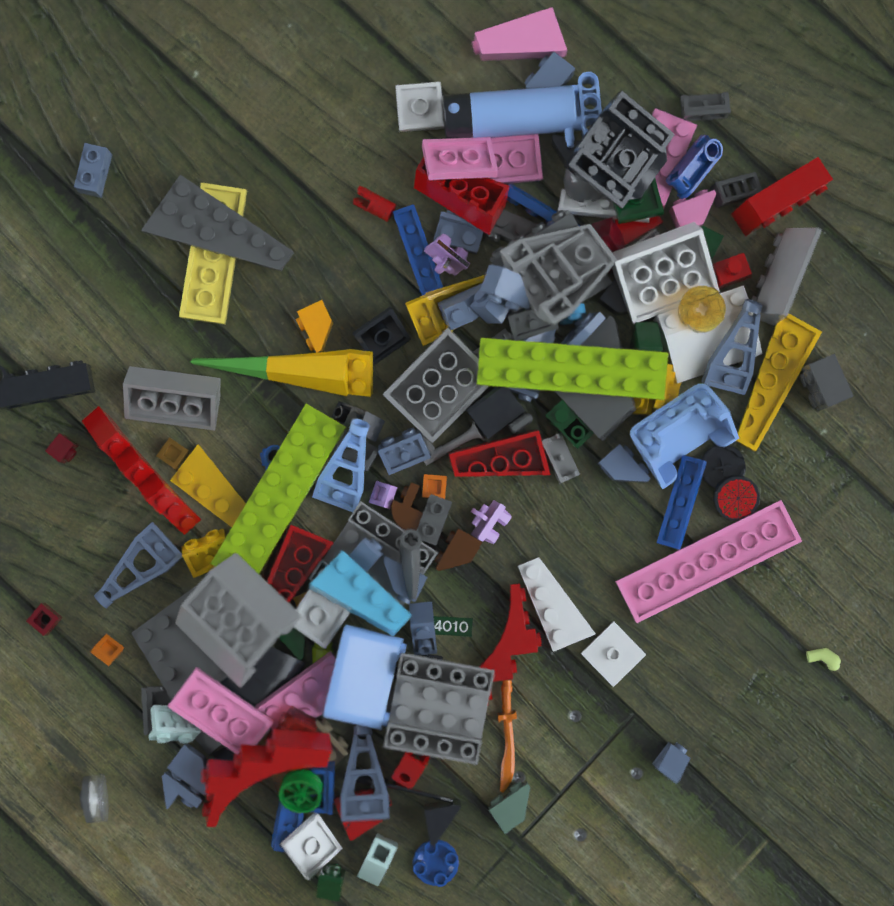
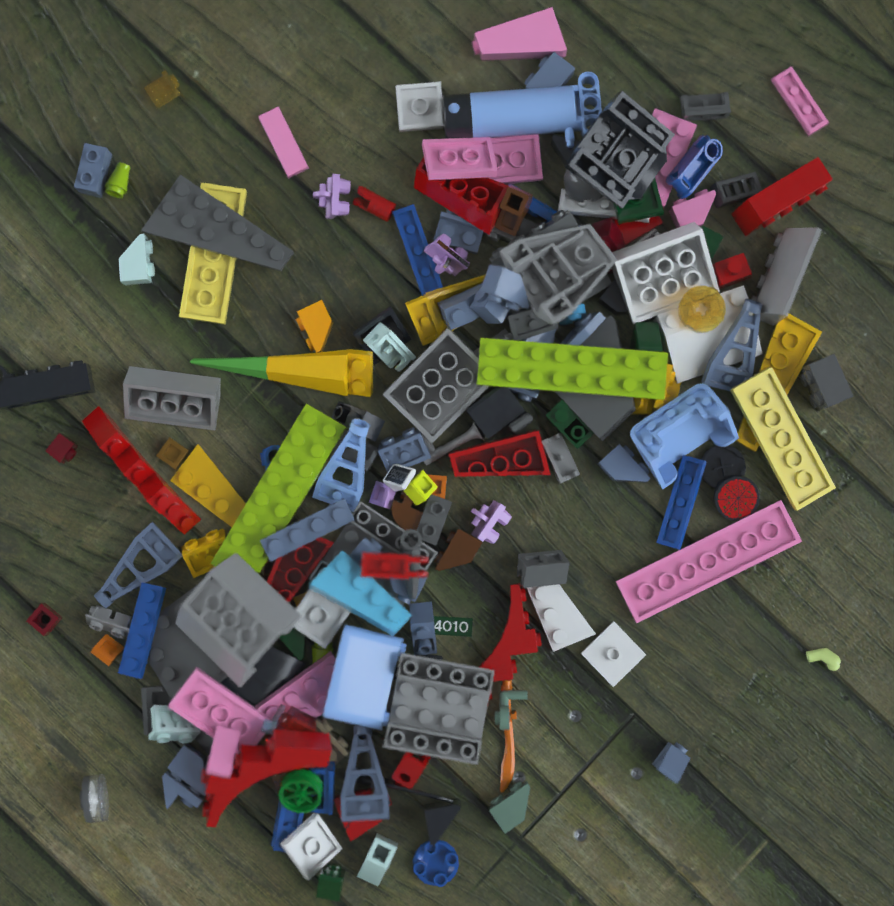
none -> light grey hinge [85,605,132,639]
none -> lime cone [105,162,130,198]
none -> blue plate [118,582,166,679]
none -> light aqua slope [119,234,155,285]
none -> clear yellow bracket [144,70,180,109]
none -> bright pink tile [206,726,240,778]
none -> bright pink tile [258,106,309,178]
none -> sand blue plate [260,499,355,562]
none -> clear light blue hand [261,704,286,734]
none -> lavender hips [313,174,351,219]
none -> red hinge [361,551,428,579]
none -> light aqua hinge [363,322,416,371]
none -> slope [383,464,416,492]
none -> neon yellow slope [403,470,438,505]
none -> reddish brown brick [494,185,533,236]
none -> sand green plate [495,690,527,730]
none -> dark grey hinge [517,550,570,588]
none -> light yellow plate [730,367,836,511]
none -> bright pink tile [771,66,829,136]

